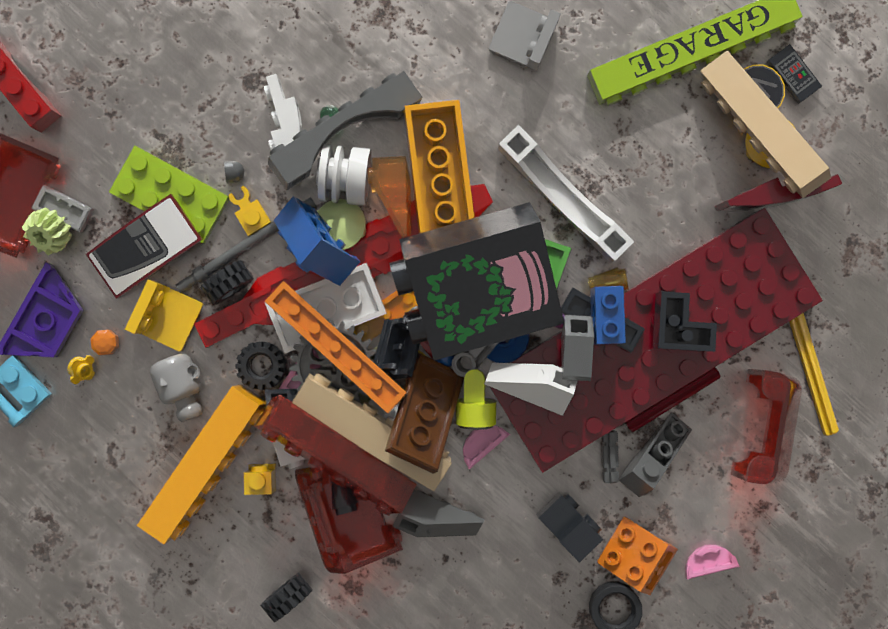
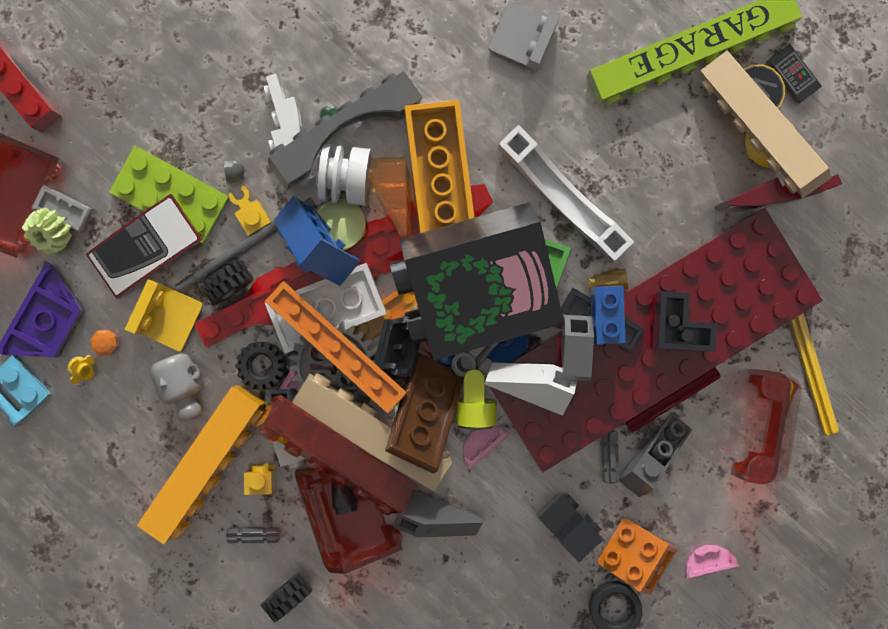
none -> dark grey axle [226,528,280,543]

